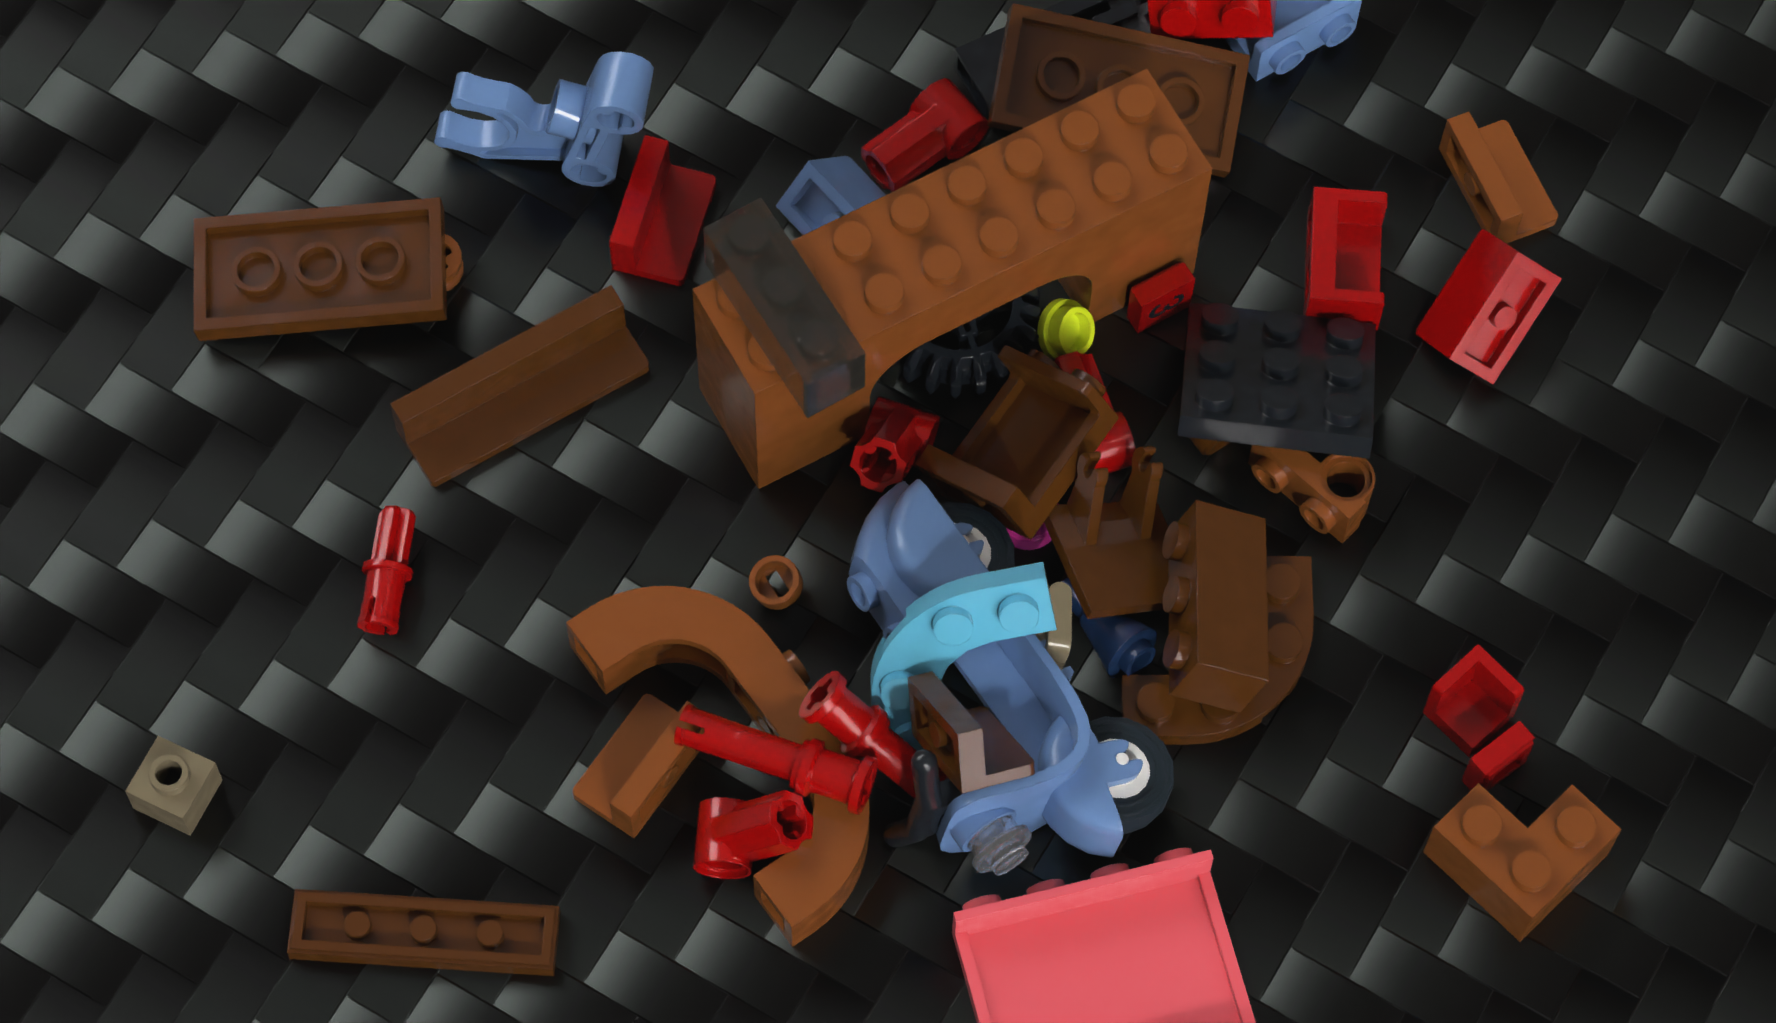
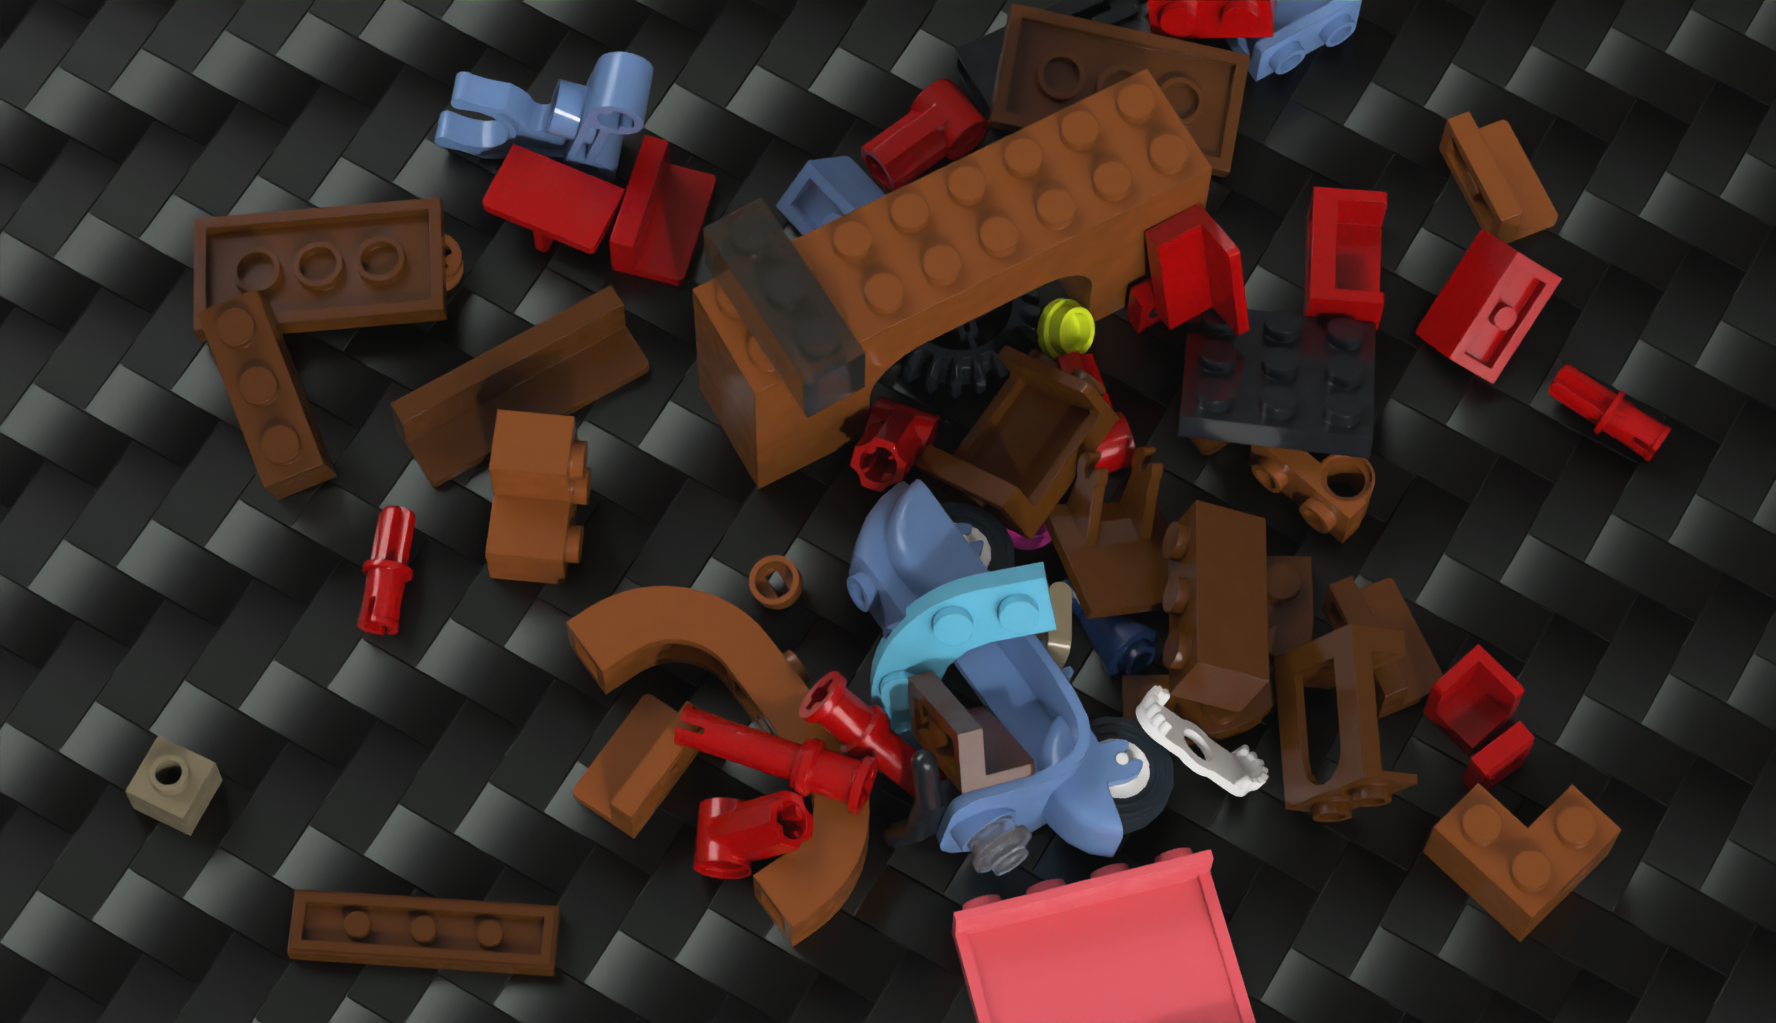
none -> reddish brown brick [197,289,337,500]
none -> red panel [482,143,626,254]
none -> dark orange brick [485,409,592,585]
none -> white piece [1135,685,1269,797]
none -> red panel [1145,203,1250,336]
none -> reddish brown panel [1274,623,1418,822]
none -> reddish brown panel [1322,576,1443,719]
none -> red axle [1548,364,1672,462]

